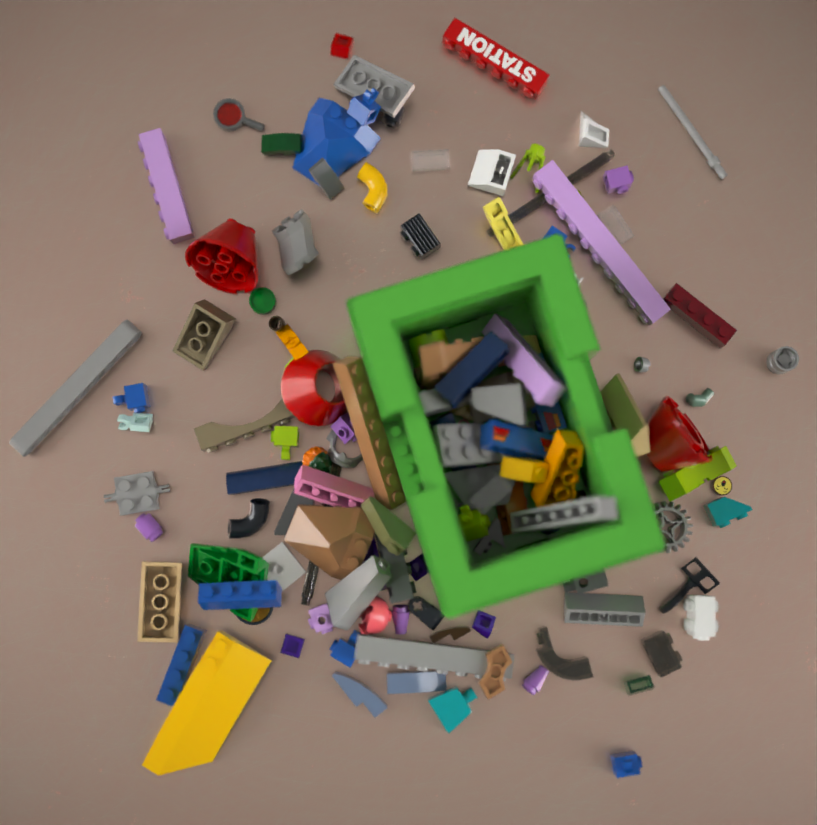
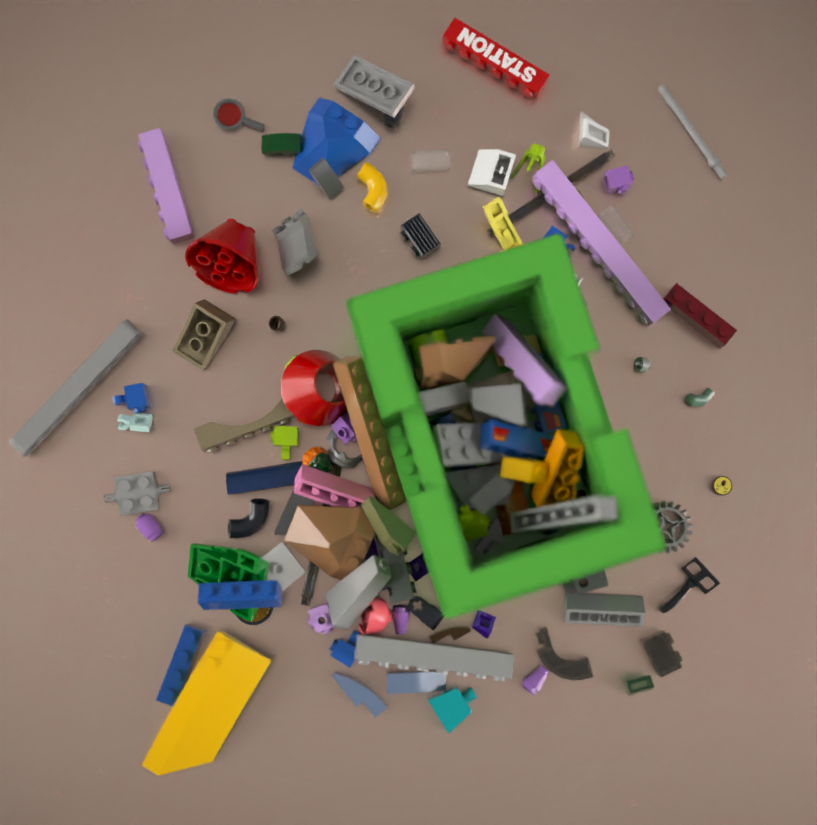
tan slope [138,561,182,643] -> none
green piece [249,287,276,315] -> none
light orange piece [276,324,308,360] -> none
dark purple tile [280,633,305,658] -> none
red slope [330,33,354,59] -> none
brick [347,88,381,126] -> none
dark blue brick [434,331,510,409] -> none
medium nougat tile [478,644,513,700] -> none
tan slope [600,373,650,457] -> none
blue brick [611,751,643,778] -> none
red cone [646,396,713,472] -> none
lime brick [659,446,737,502] -> none
white brick [684,595,719,640] -> none
teal slope [703,497,752,528] -> none
light grey wheel [766,346,799,375] -> none

